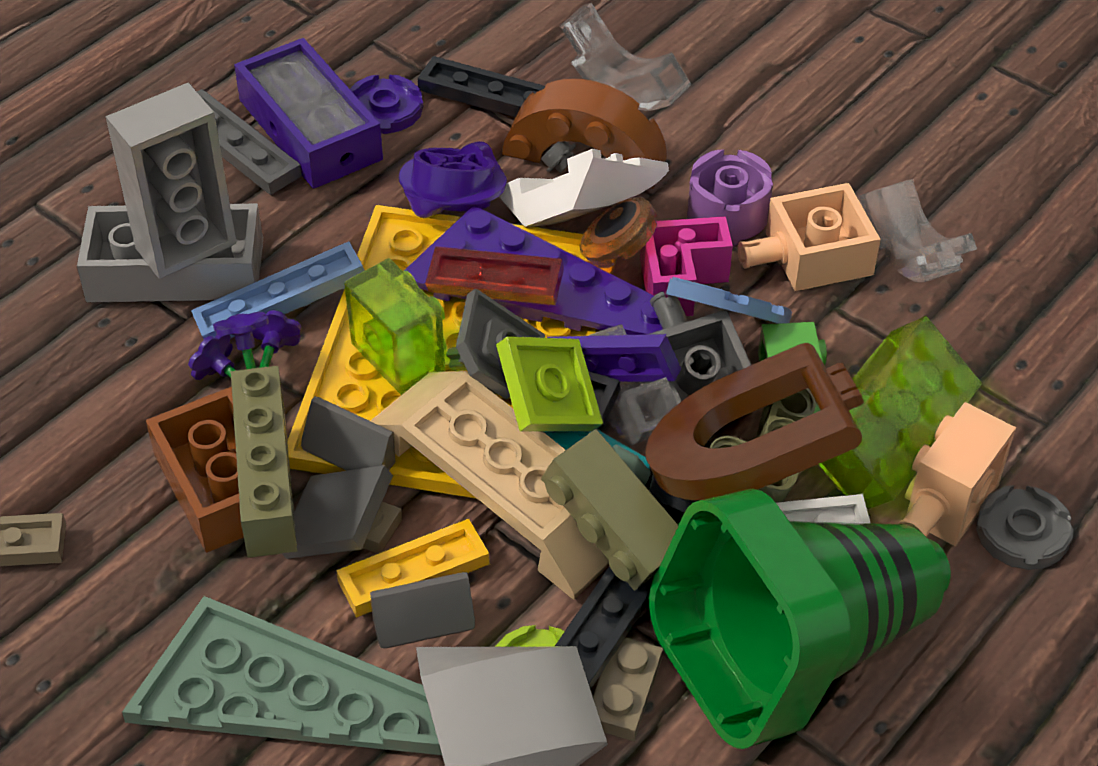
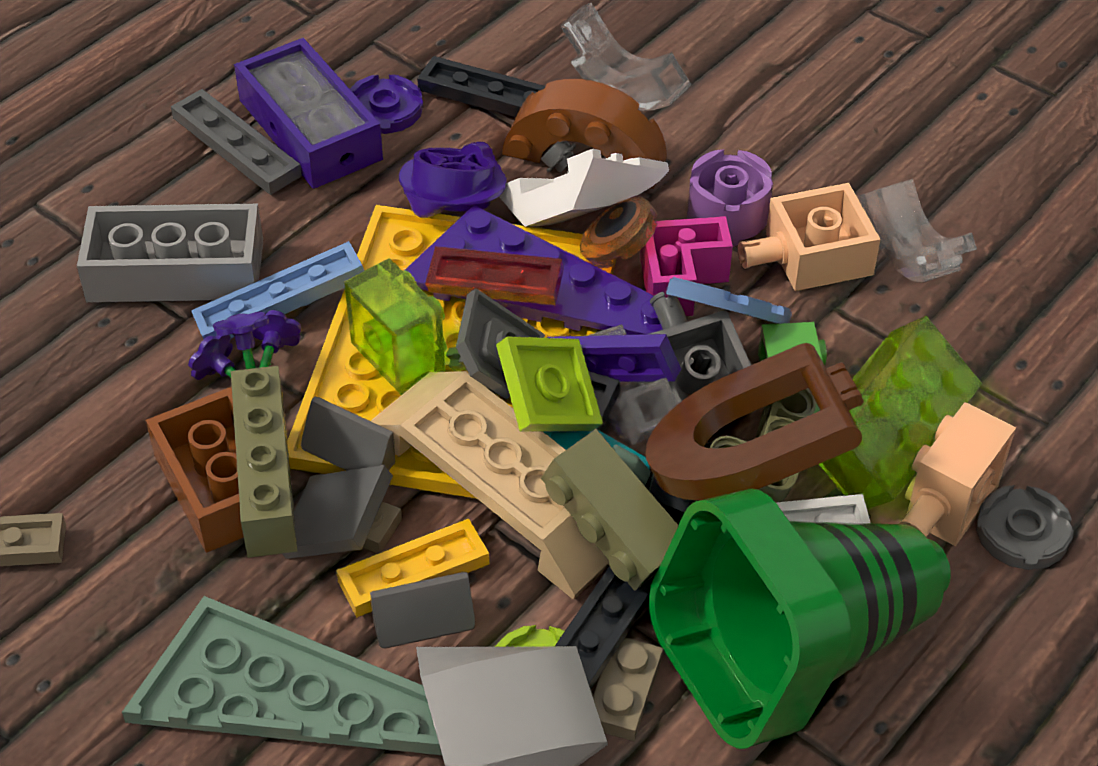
light grey brick [105,83,237,279] -> none

